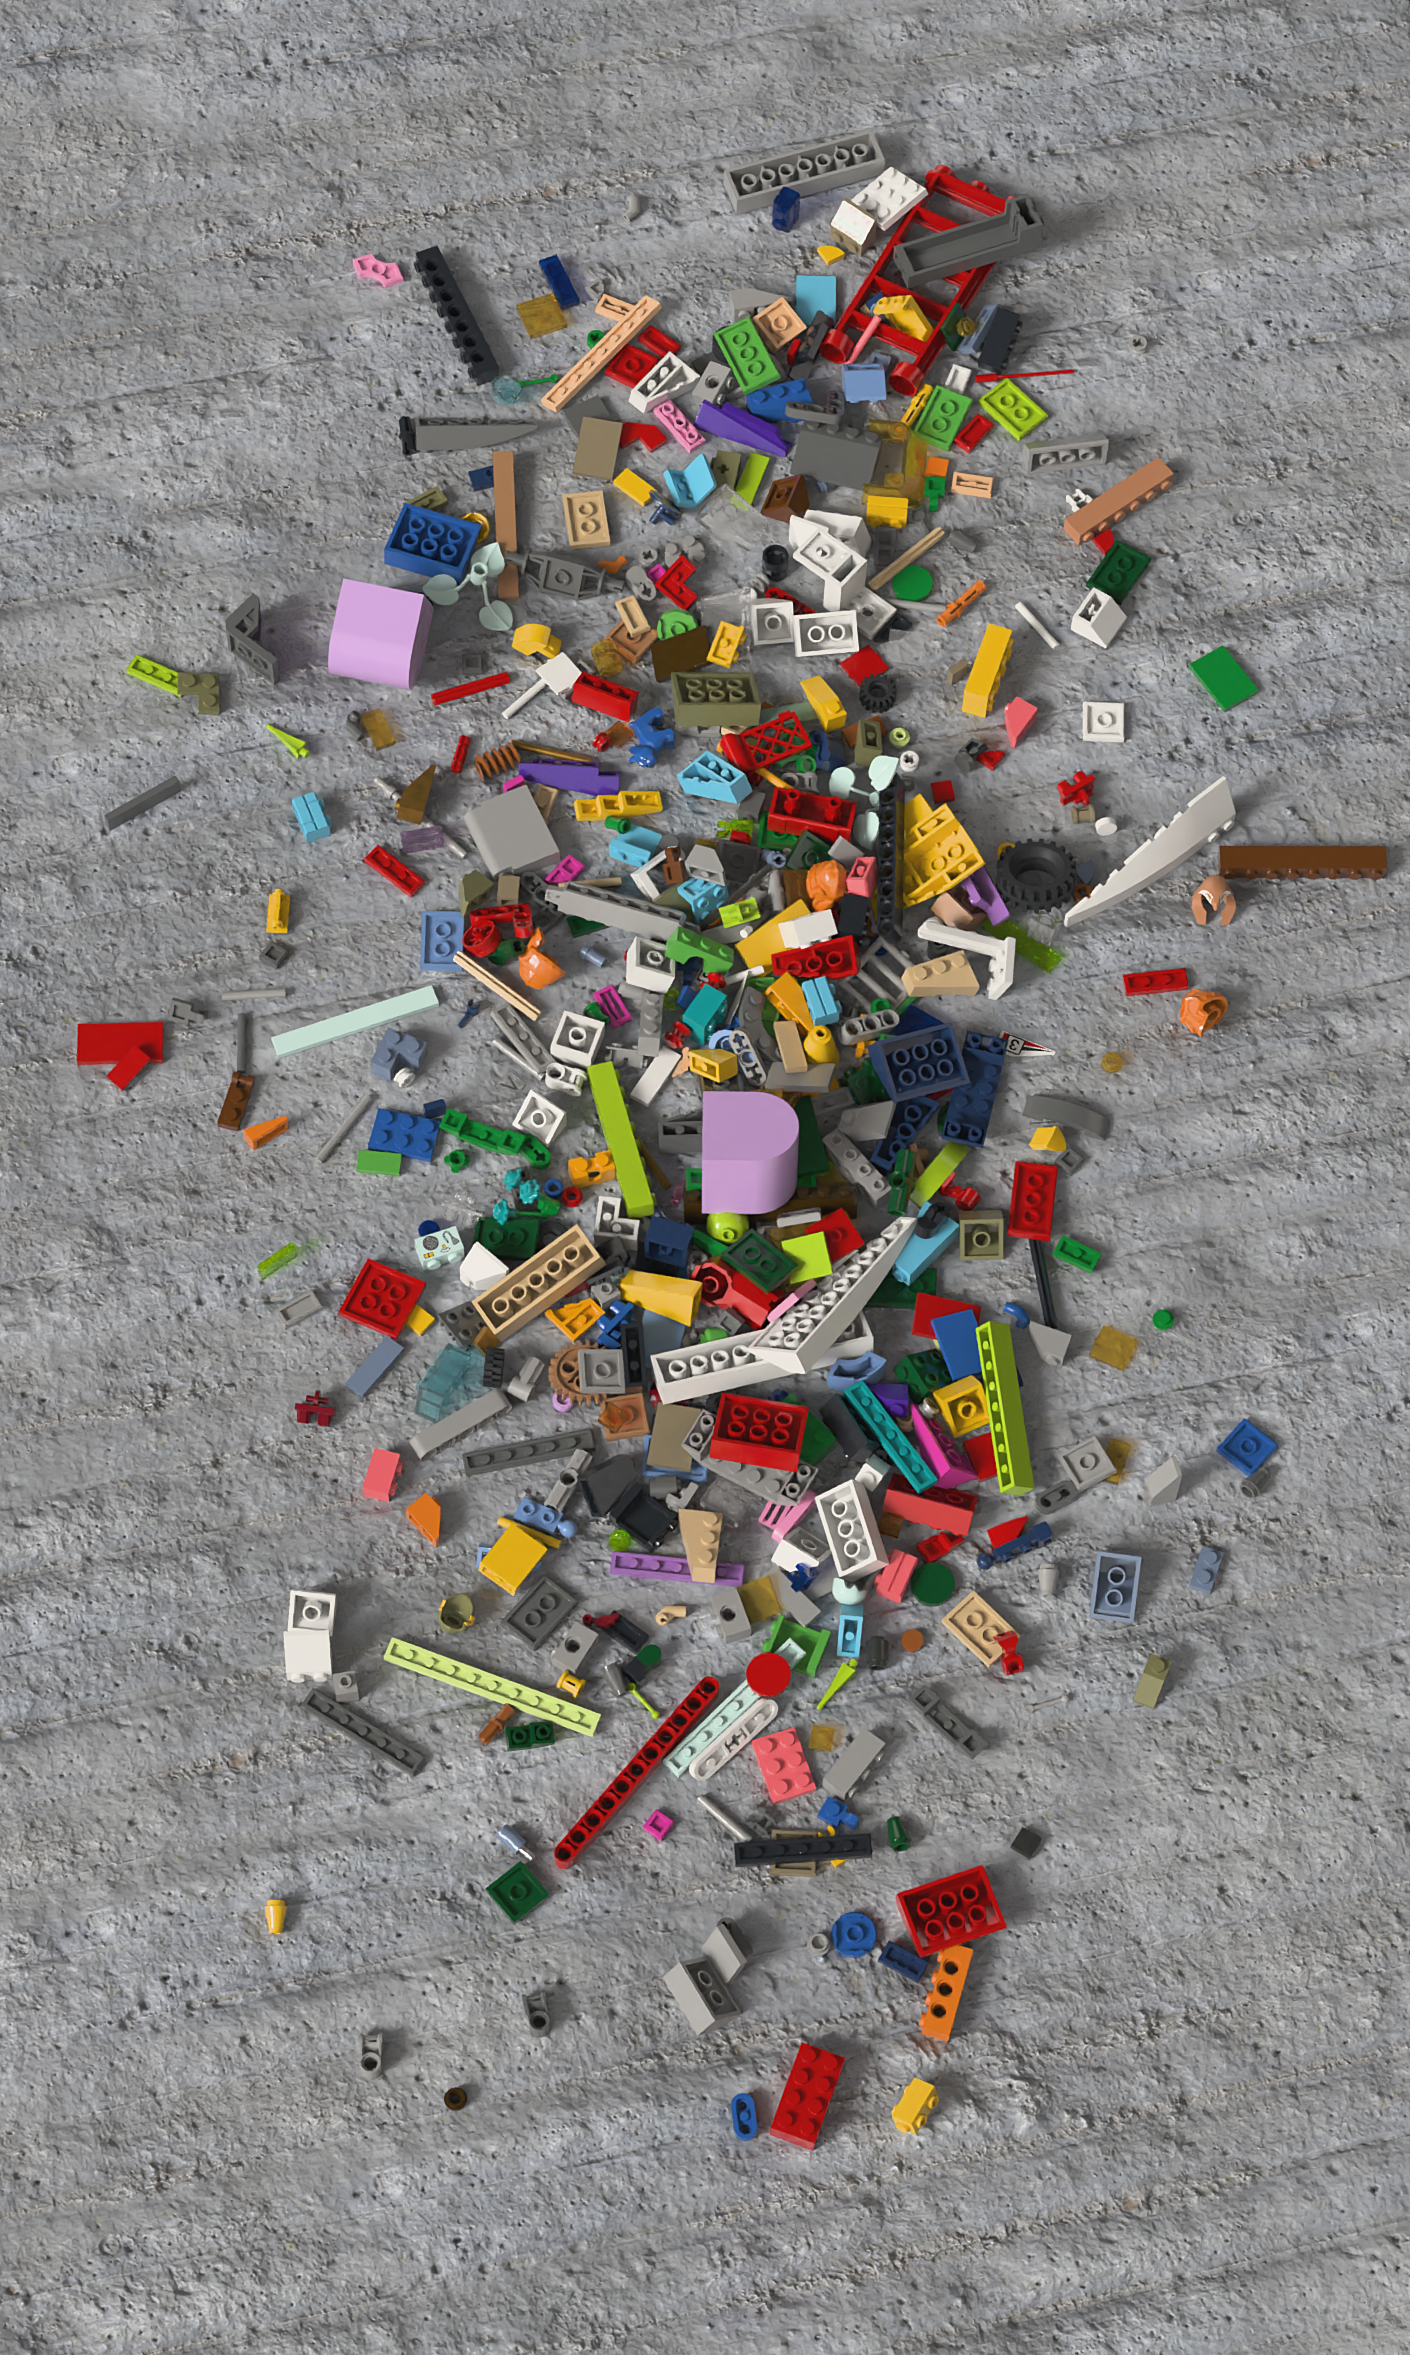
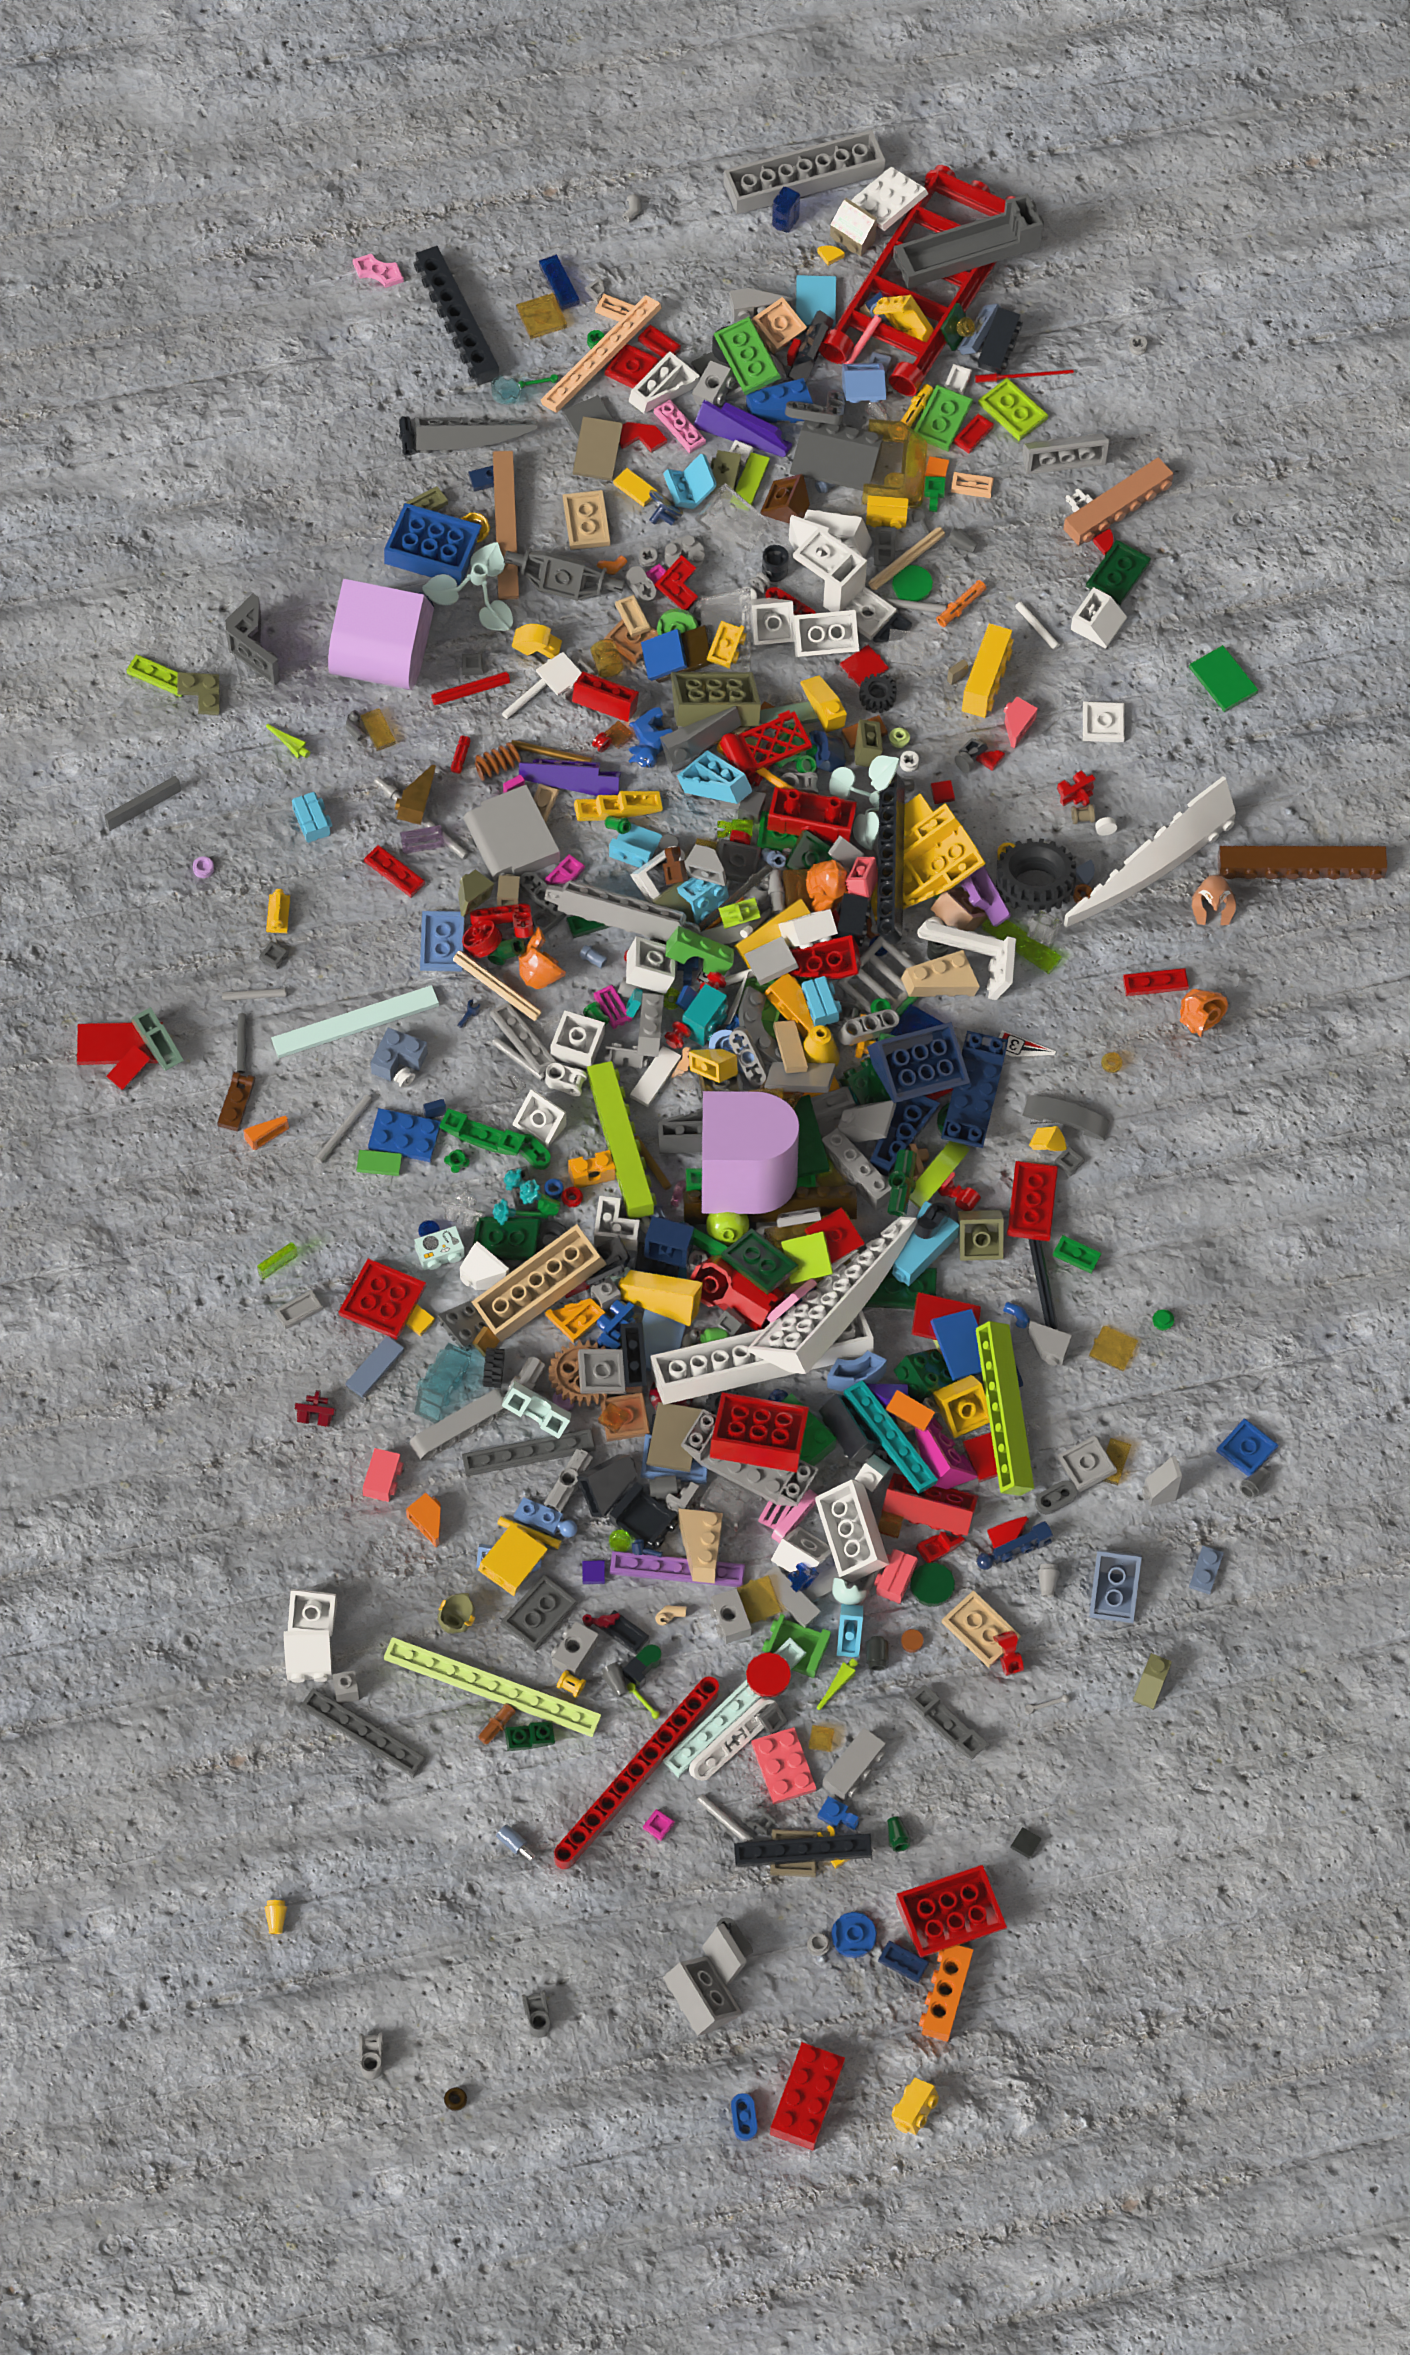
plate [168,998,209,1025] -> none
dark green plate [485,1861,550,1925] -> none
tan bar [558,877,622,888] -> none
none -> sand green slope [131,1007,184,1071]
none -> lavender tile [193,856,214,878]
none -> light aqua arch [502,1381,571,1439]
none -> dark purple tile [582,1561,605,1584]
none -> teal tile [626,988,643,1018]
none -> dark blue hand [632,1539,663,1558]
none -> blue tile [641,629,688,681]
none -> dark grey wedge [660,706,742,772]
none -> white tile [729,440,754,466]
none -> light grey tile [744,936,799,986]
none -> dark grey tile [758,1702,788,1735]
none -> orange tile [886,1390,935,1432]

